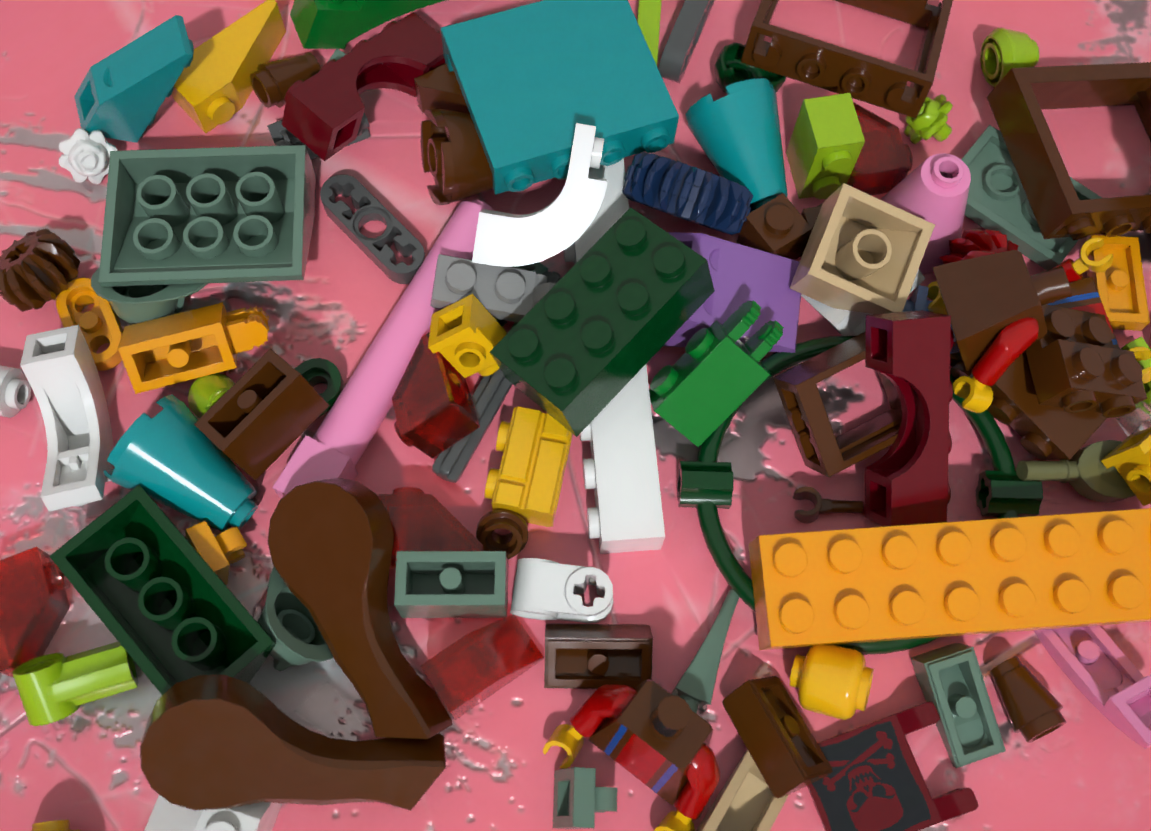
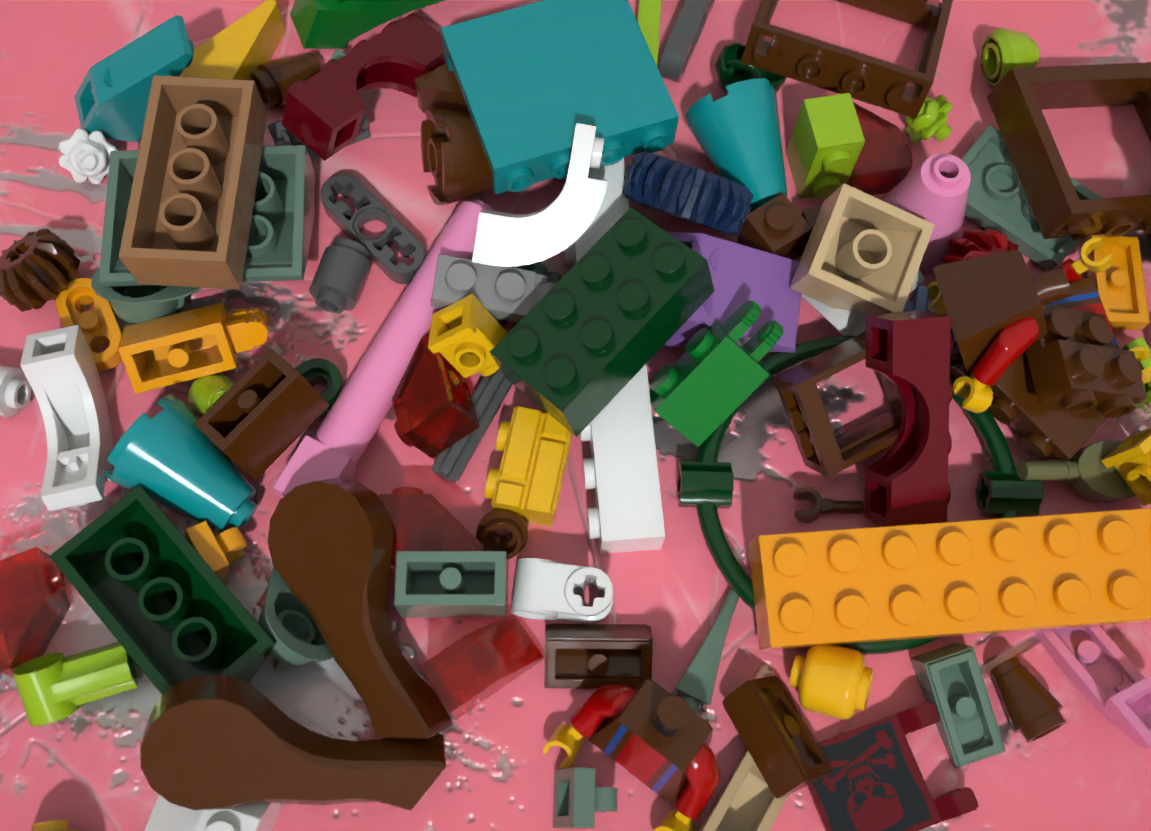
none -> medium nougat brick [119,75,267,290]
none -> dark grey brick [309,238,371,314]

